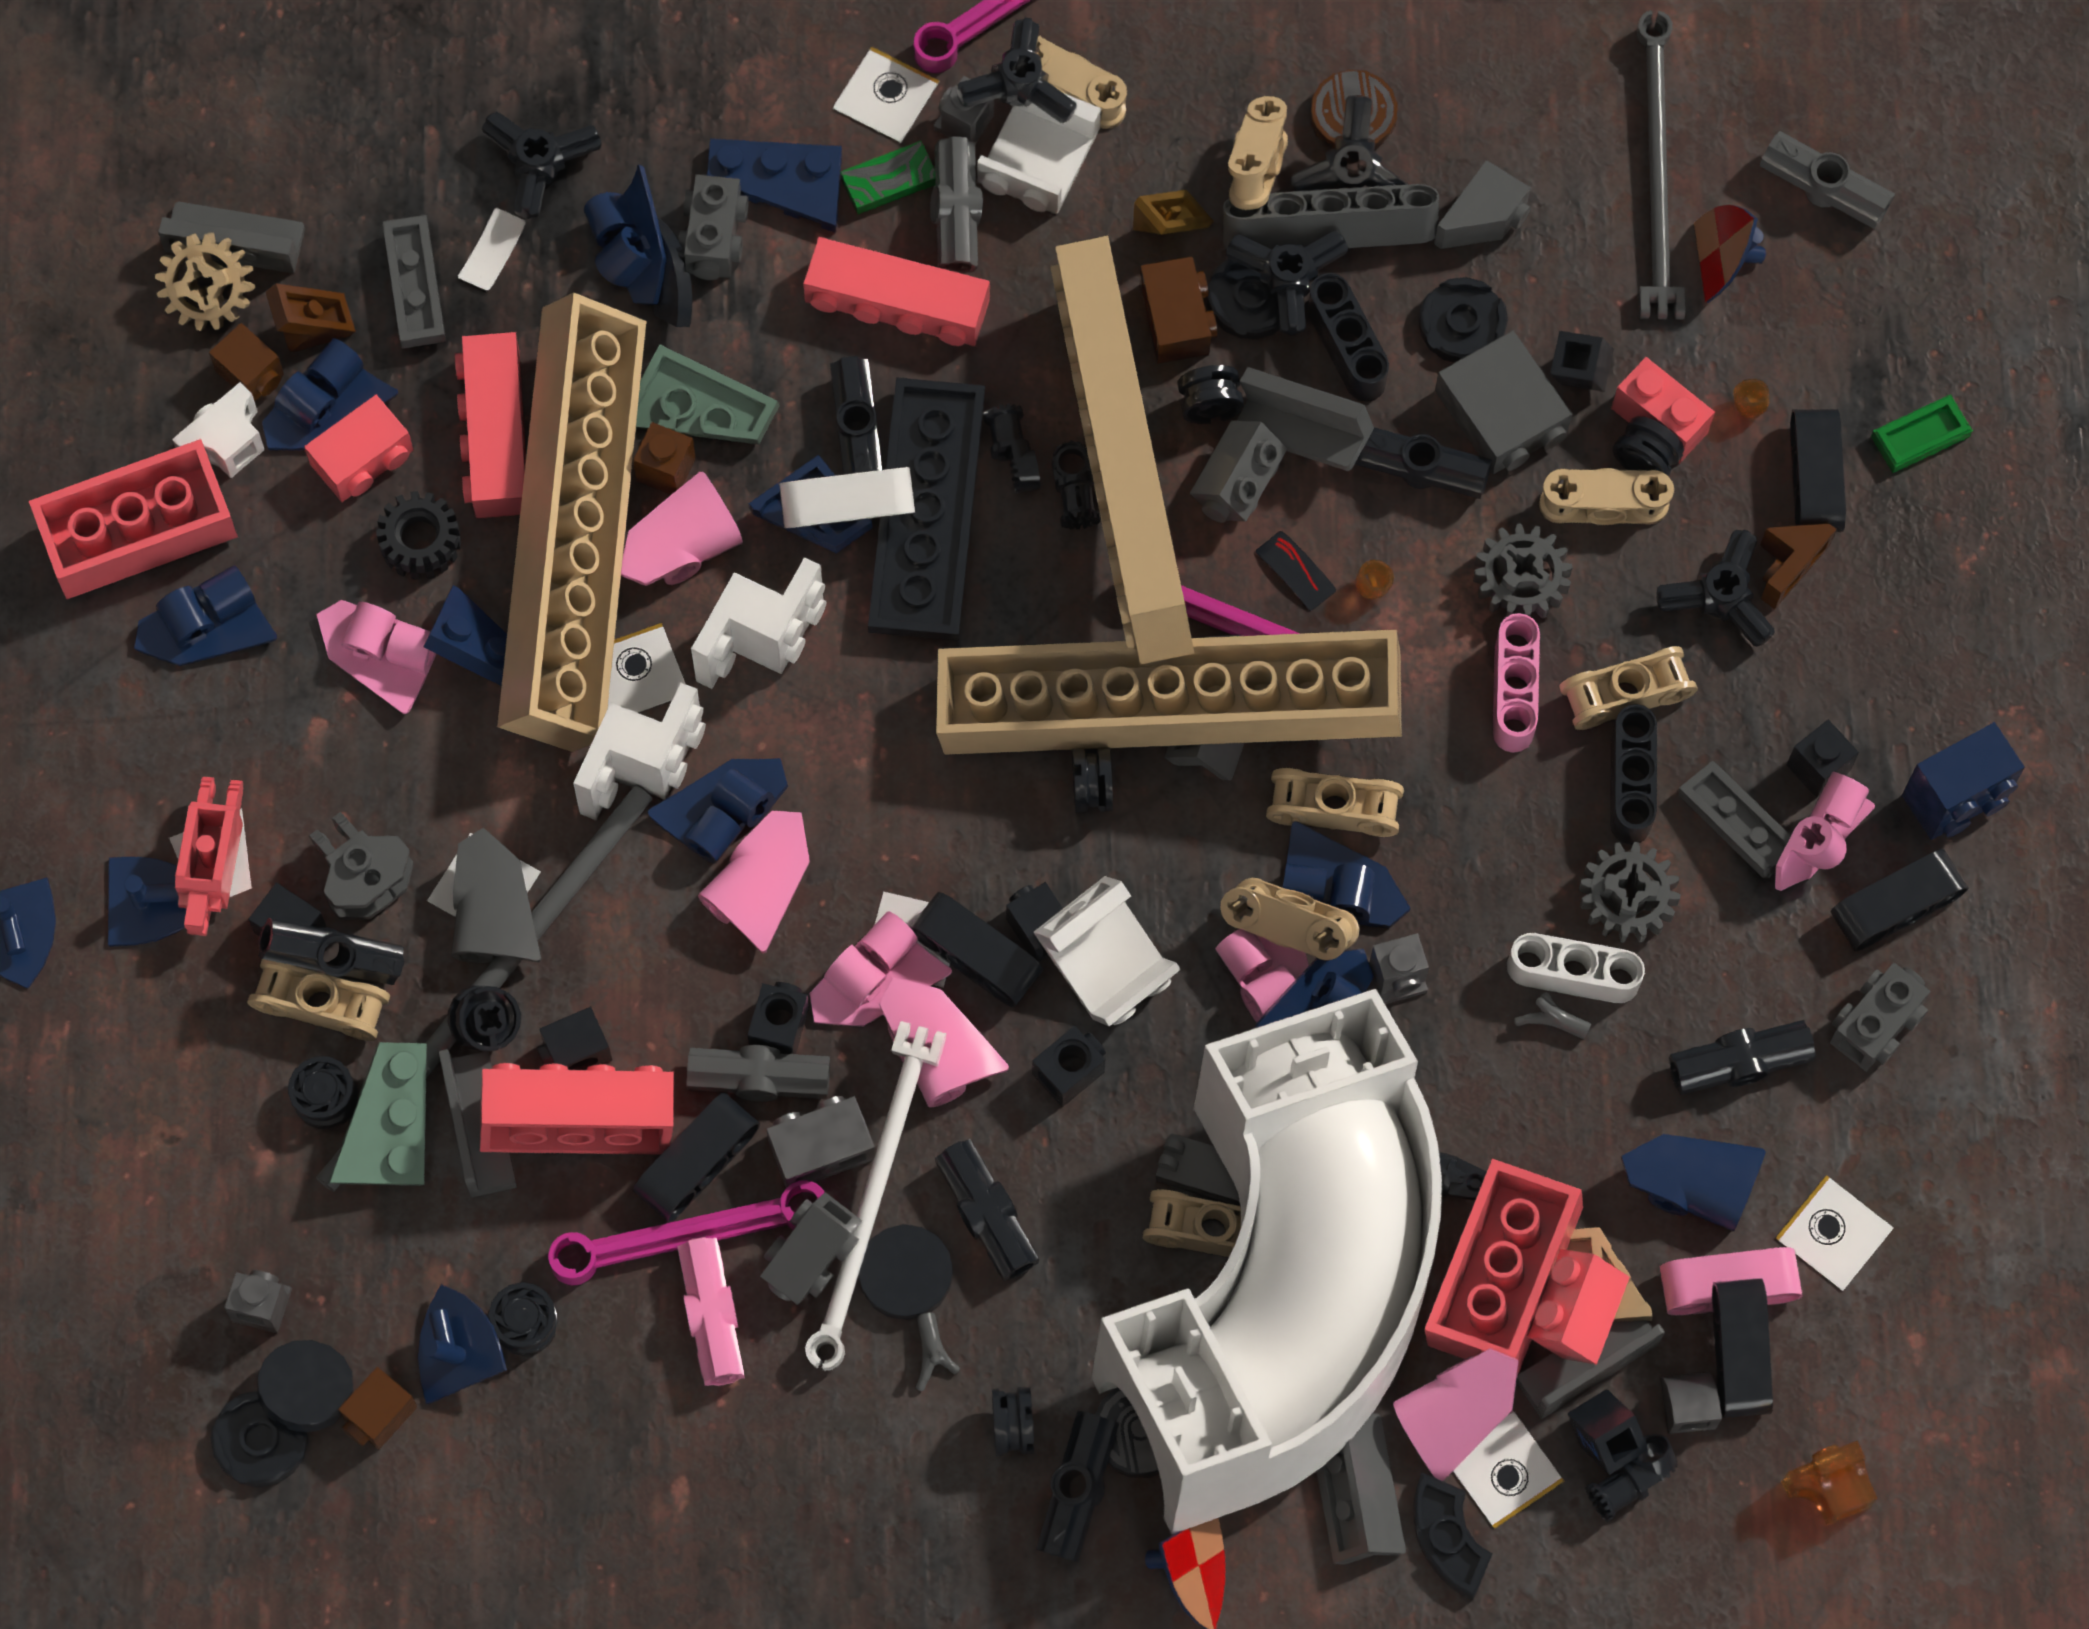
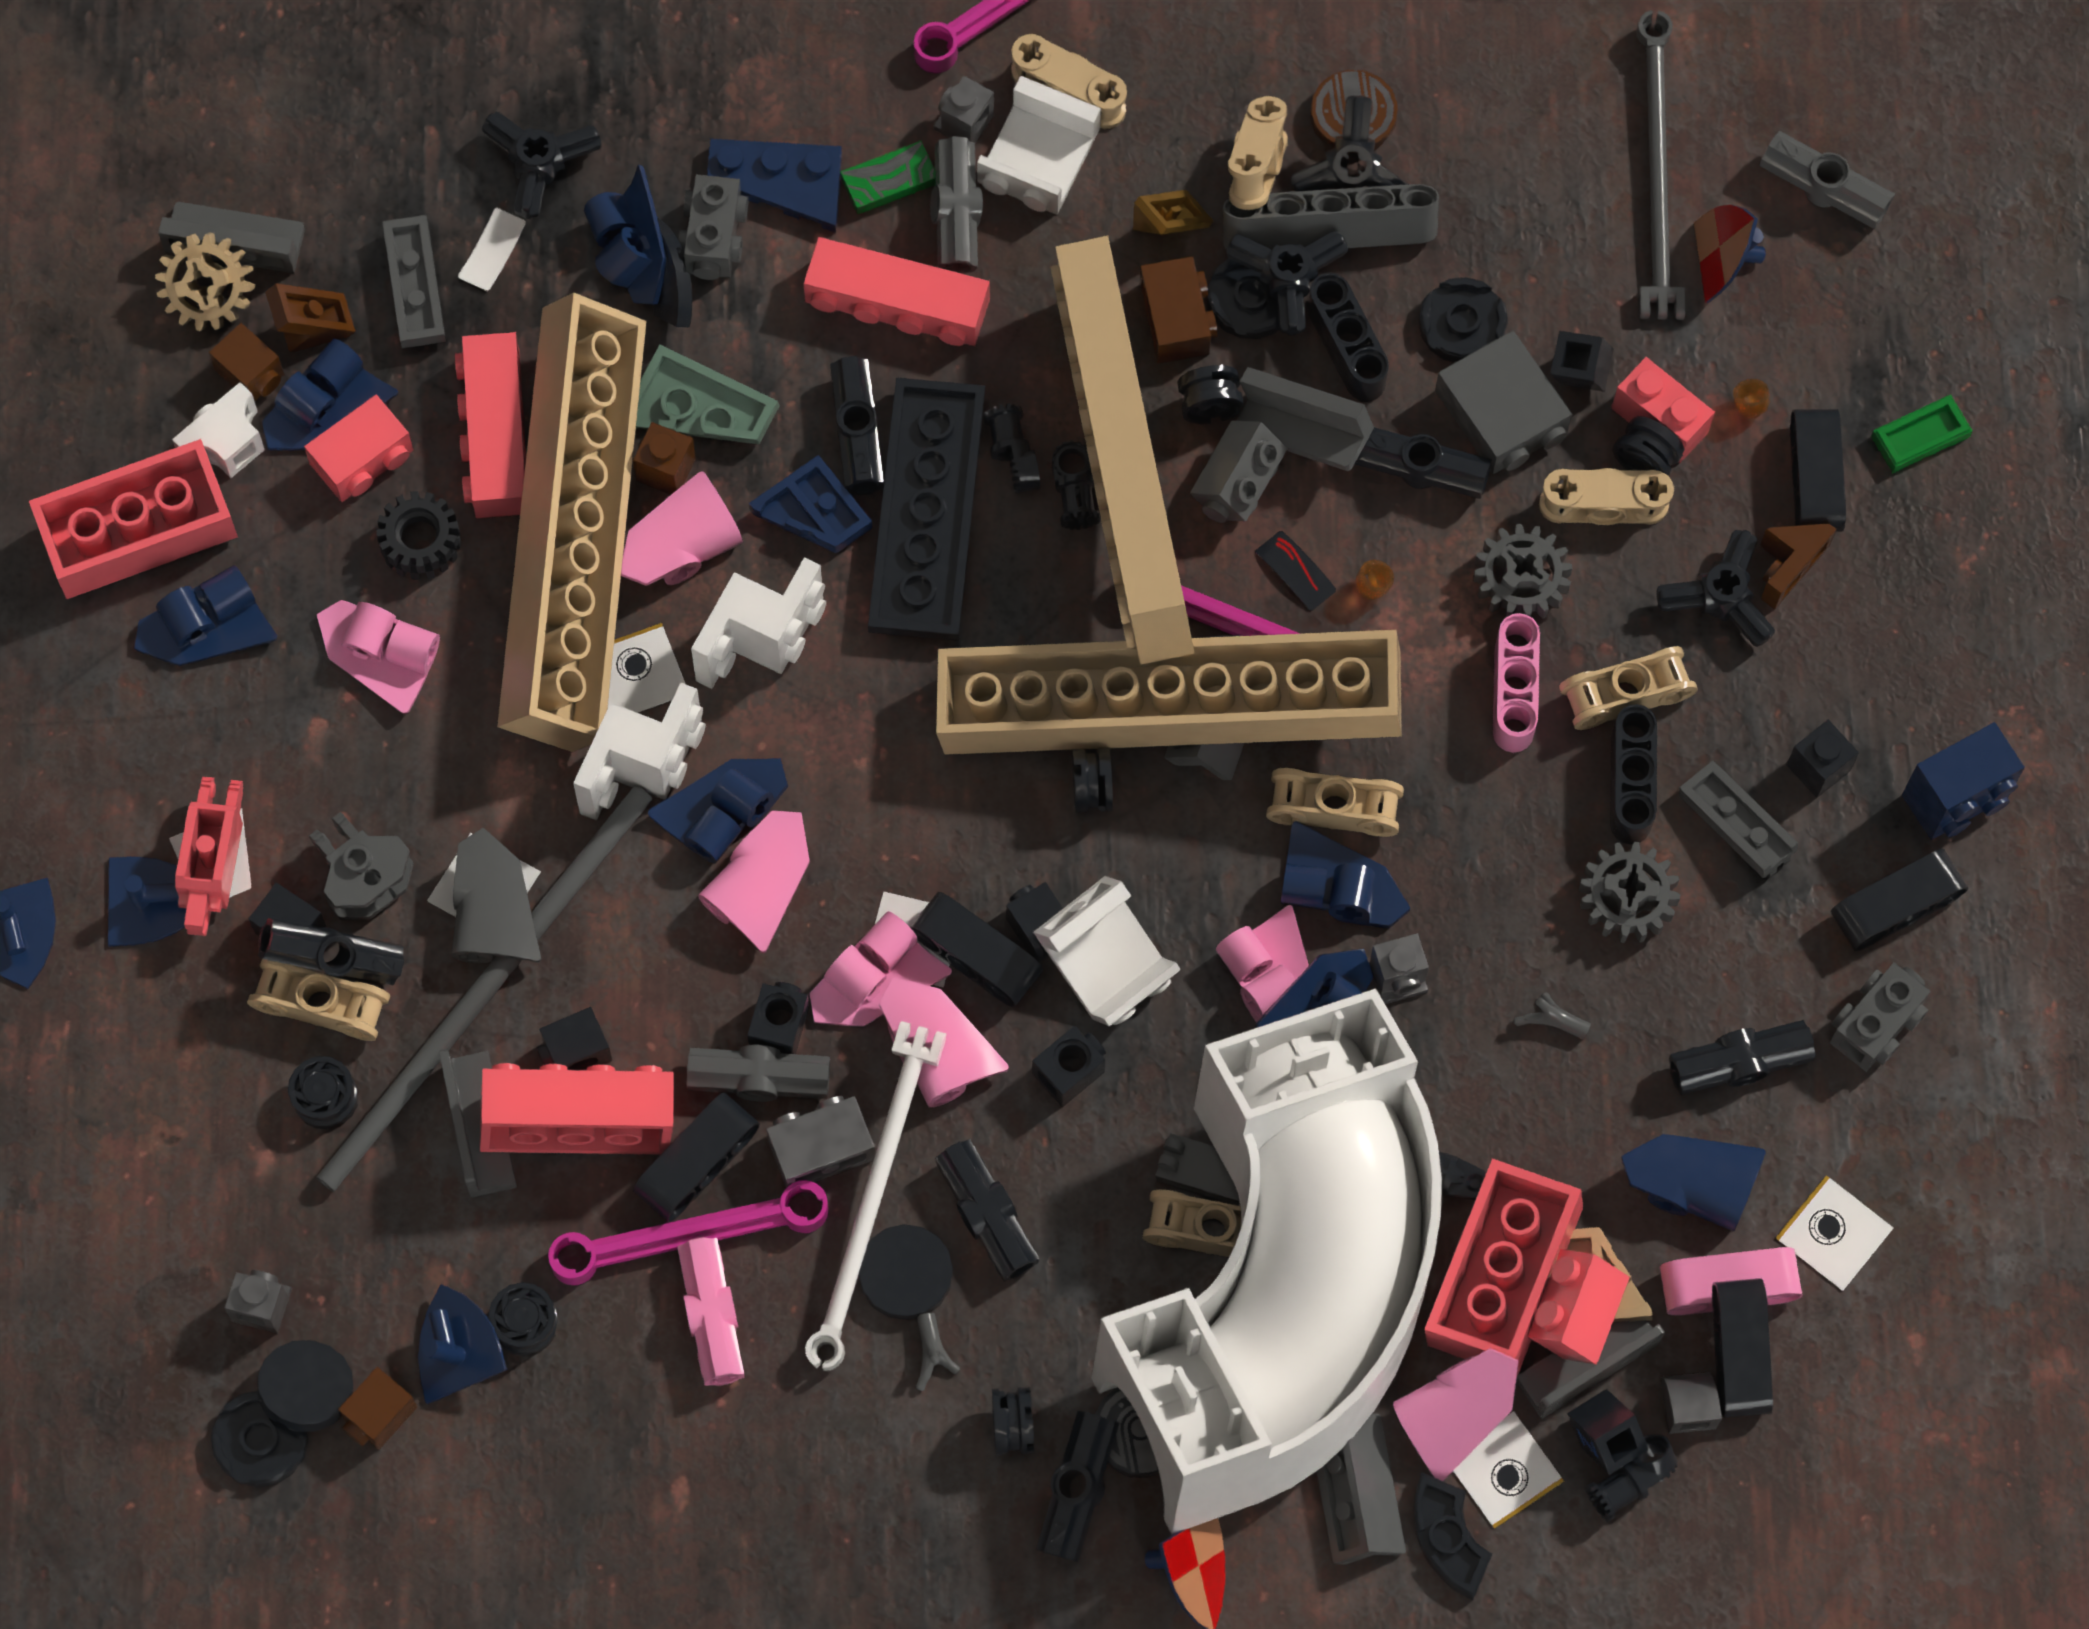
sand green wing [328,1042,427,1186] -> none
dark blue wing [423,585,507,686] -> none
black wheel [447,985,521,1051] -> none
dark grey brick [760,1192,862,1305] -> none
white beam [779,467,915,528] -> none
white sticker [833,47,939,142] -> none
black bush [956,17,1077,123] -> none
tan piece [1220,878,1359,960] -> none
dark grey slope [1434,160,1531,249] -> none
white beam [1507,933,1645,1003] -> none
bright pink panel [1775,772,1875,891] -> none
clear orange brick [1781,1440,1878,1525] -> none

